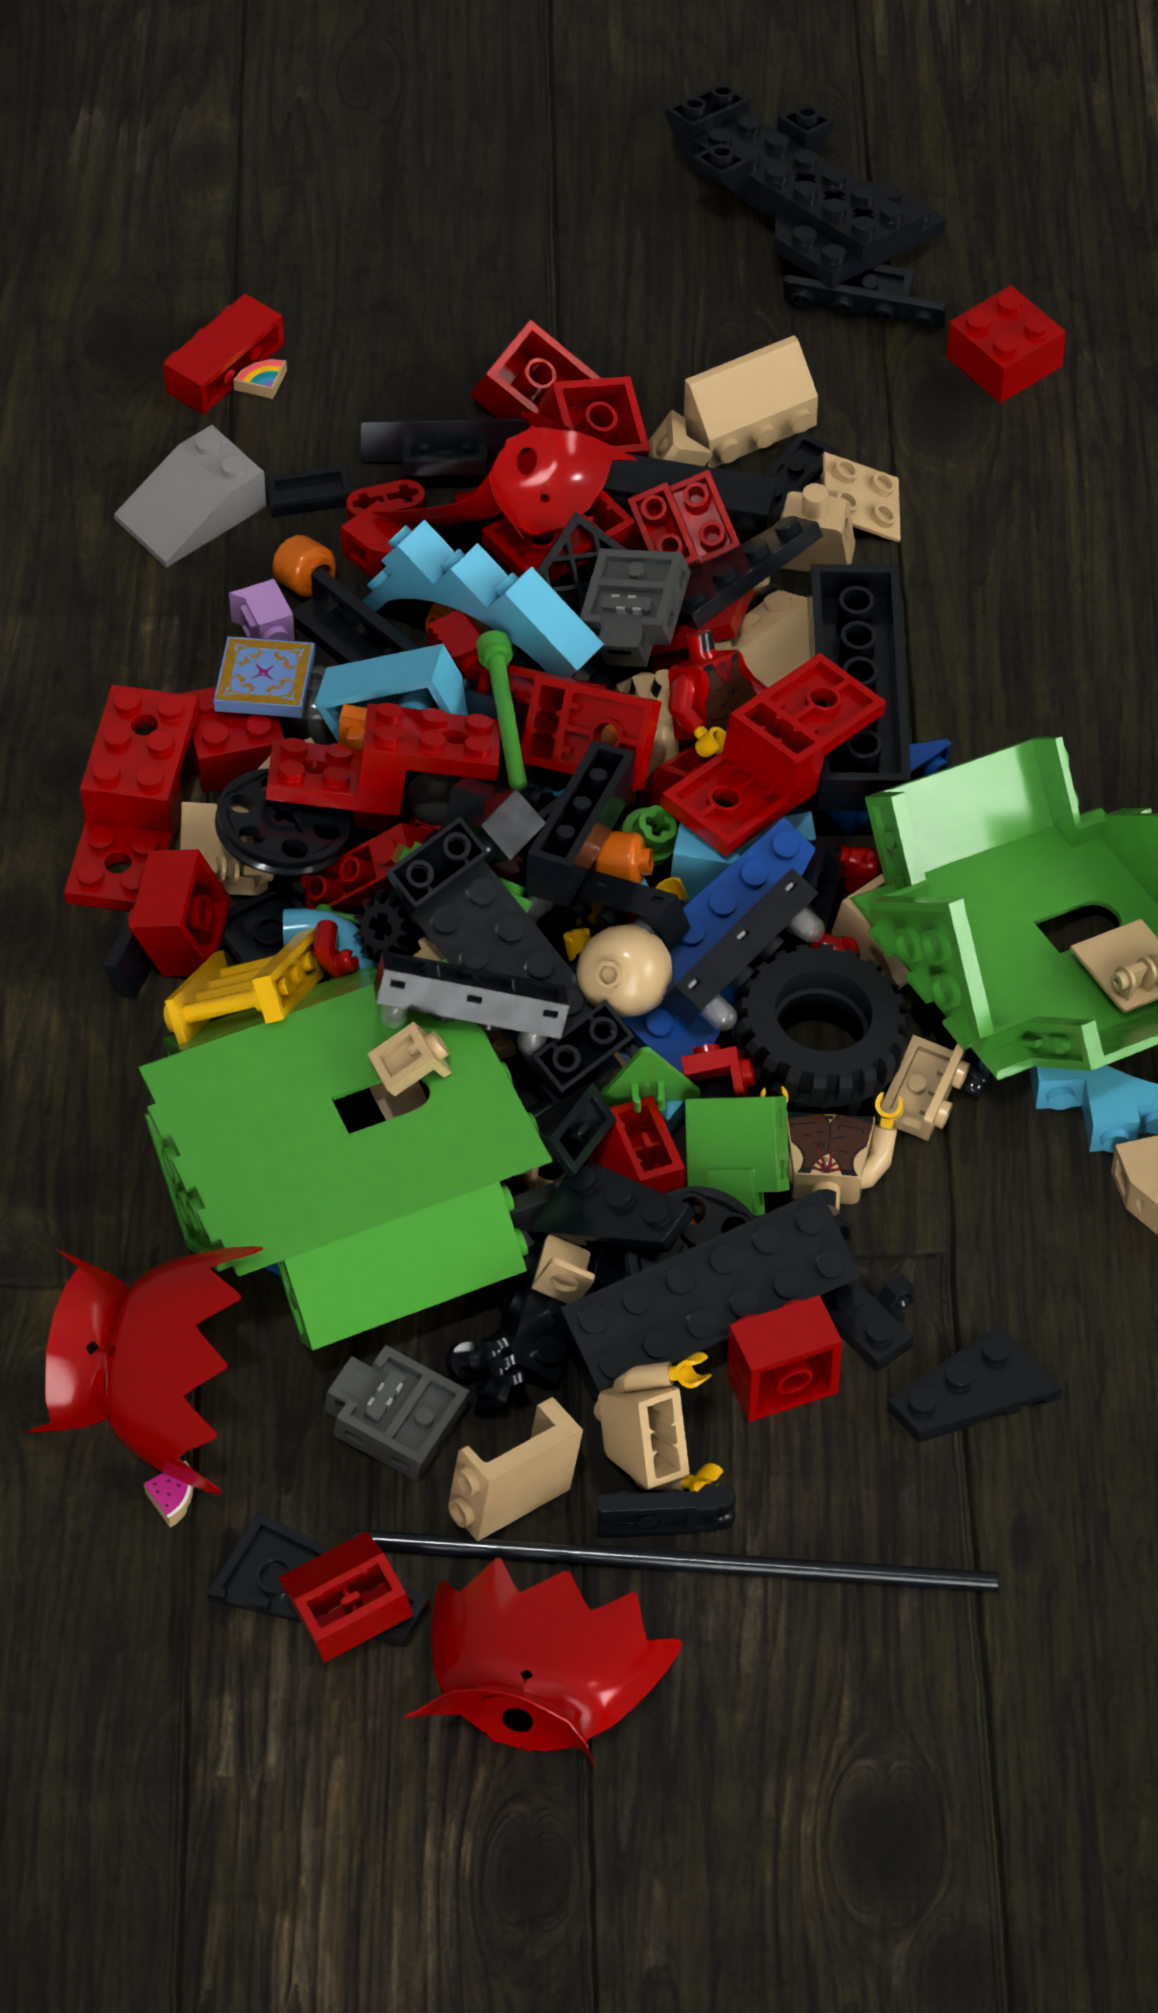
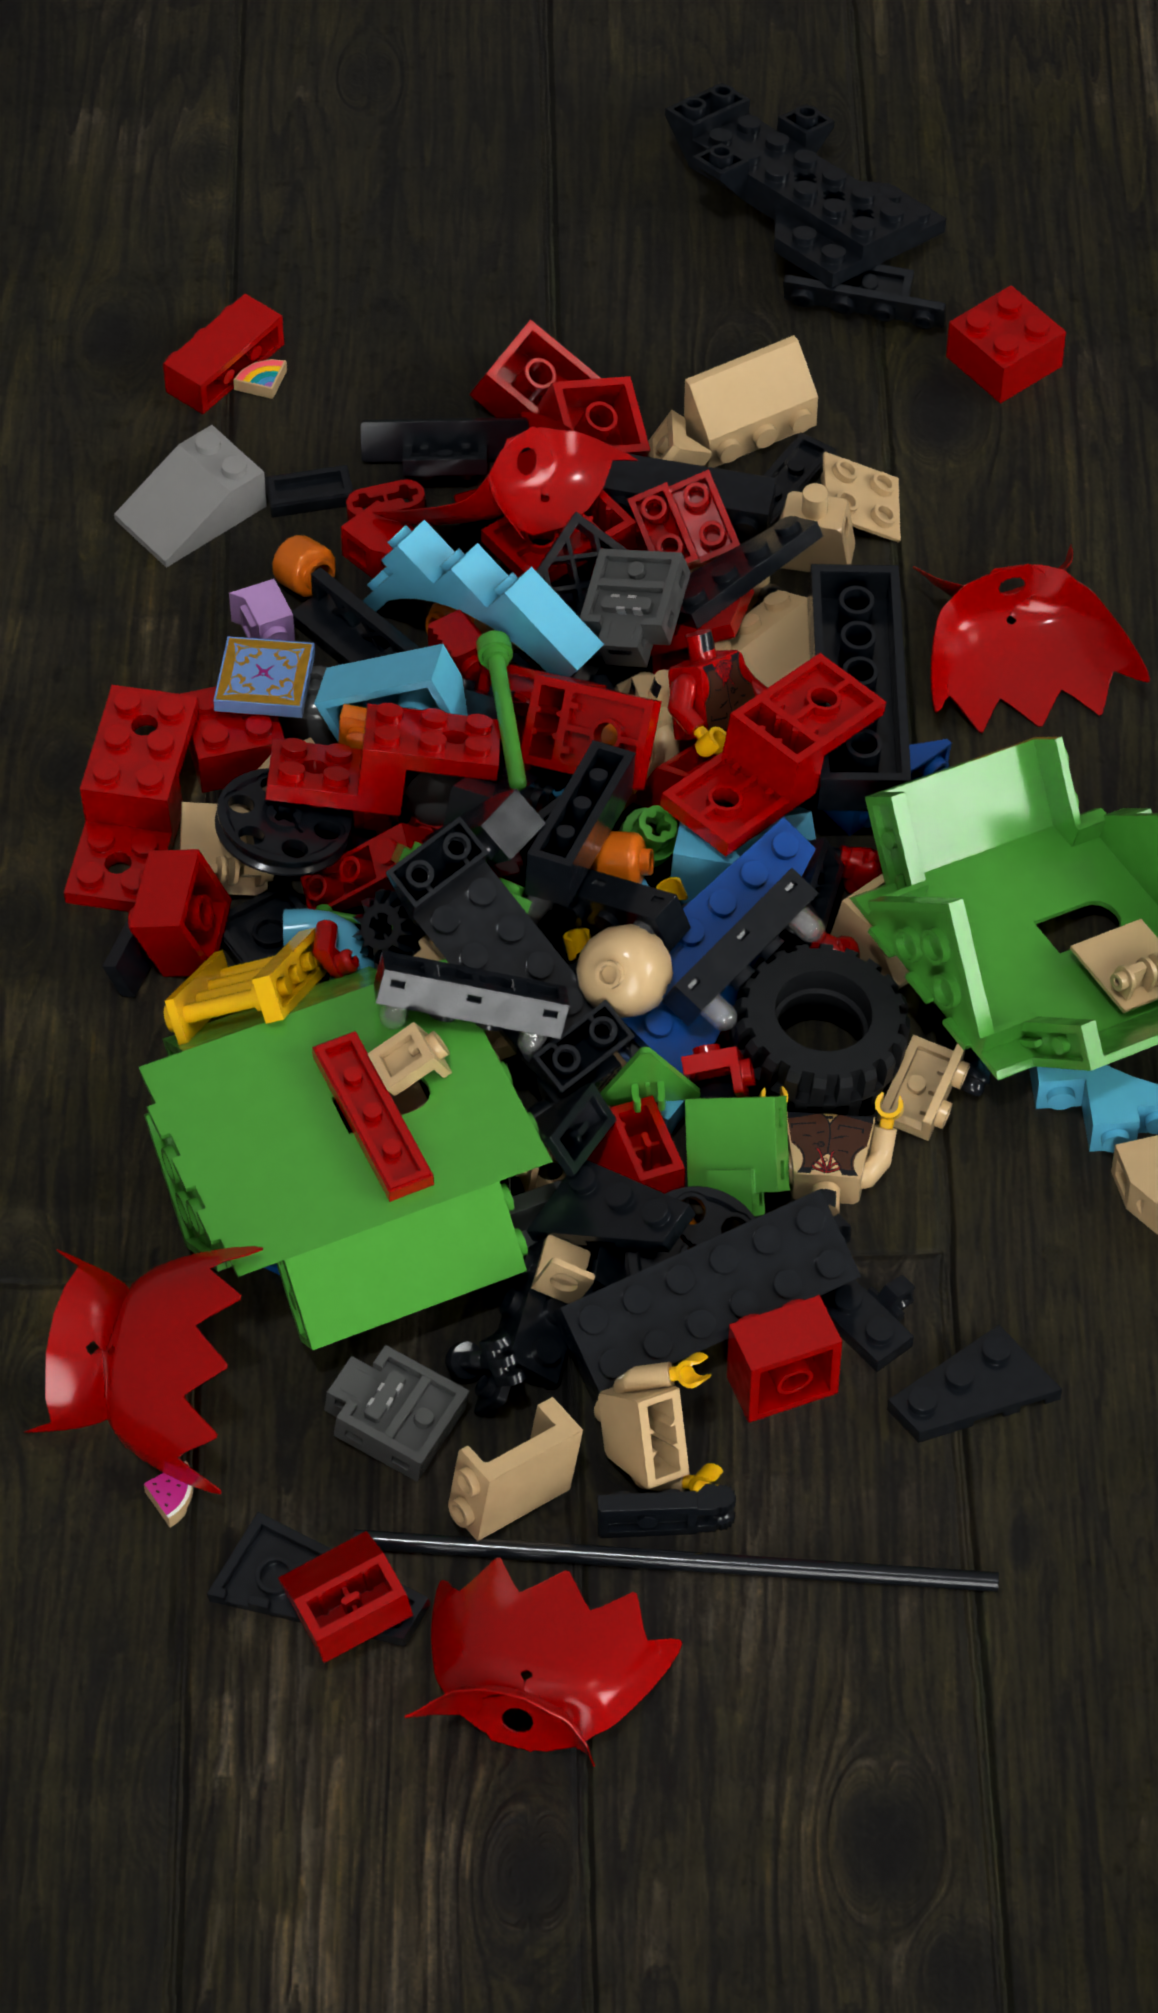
none -> red tile [312,1031,434,1202]
none -> red piece [913,544,1150,733]

